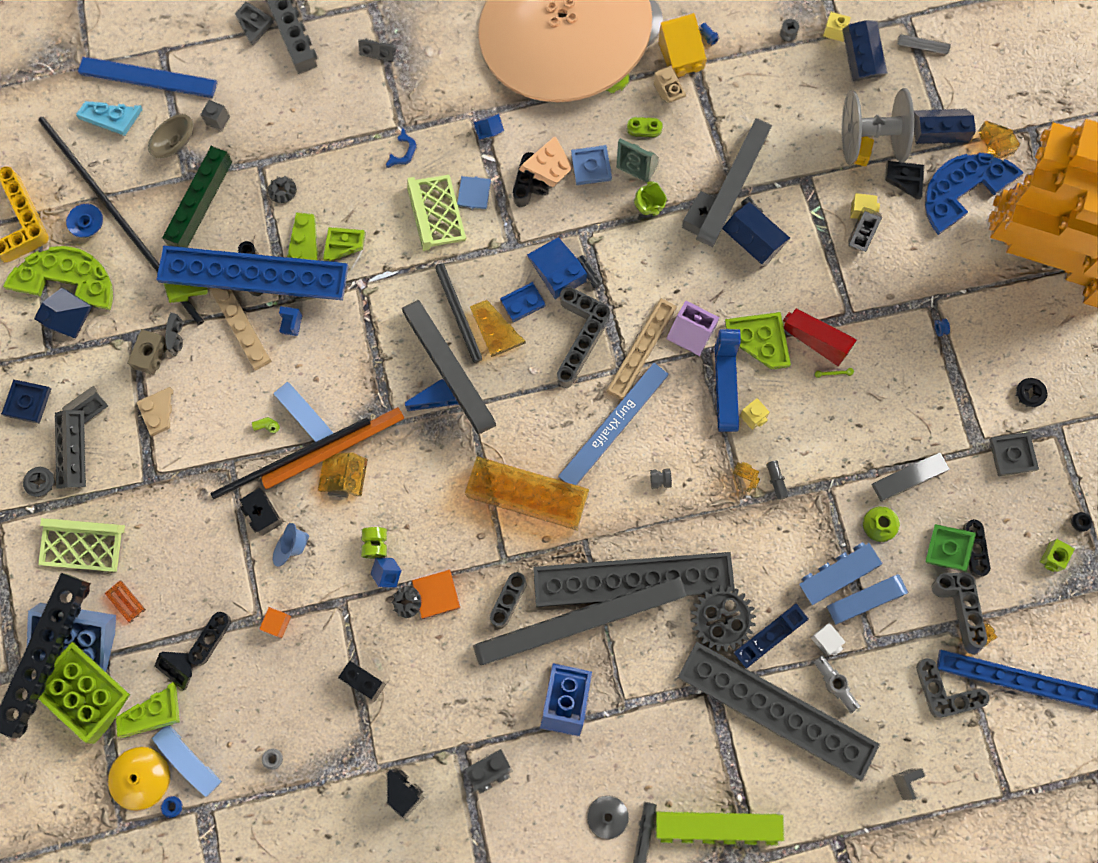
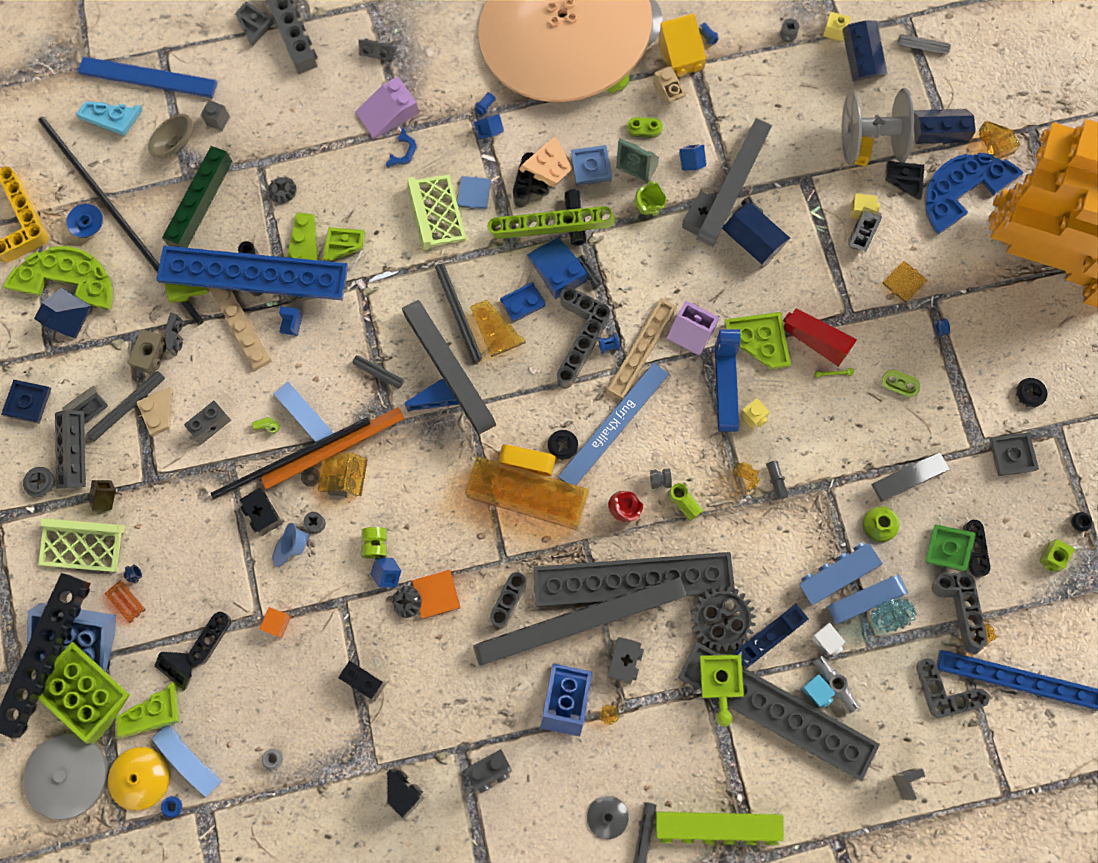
none -> light grey dish [23,734,108,819]
none -> dark grey axle [87,371,165,441]
none -> dark brown panel [88,480,116,510]
none -> dark blue plate [124,565,142,583]
none -> dark grey brick [184,400,231,444]
none -> clear smoke plate [301,467,320,487]
none -> dark grey wheel [303,512,326,534]
none -> dark grey axle [352,355,404,388]
none -> lavender slope [355,76,419,139]
none -> blue pin [474,92,496,115]
none -> lime beam [487,206,616,239]
none -> yellow beam [497,444,556,476]
none -> black gear [548,430,578,461]
none -> black piece [564,189,586,246]
none -> blue bush [598,334,620,354]
none -> clear yellow plate [599,705,619,725]
none -> dark grey brick [607,637,644,684]
none -> red hair [608,491,643,523]
none -> lime piece [668,483,703,522]
none -> blue panel [679,144,707,171]
none -> lime plate [700,655,744,727]
none -> medium azure brick [800,674,836,708]
none -> clear light blue gear [870,598,917,632]
none -> clear yellow piece [882,261,927,303]
none -> lime plate [882,370,920,397]

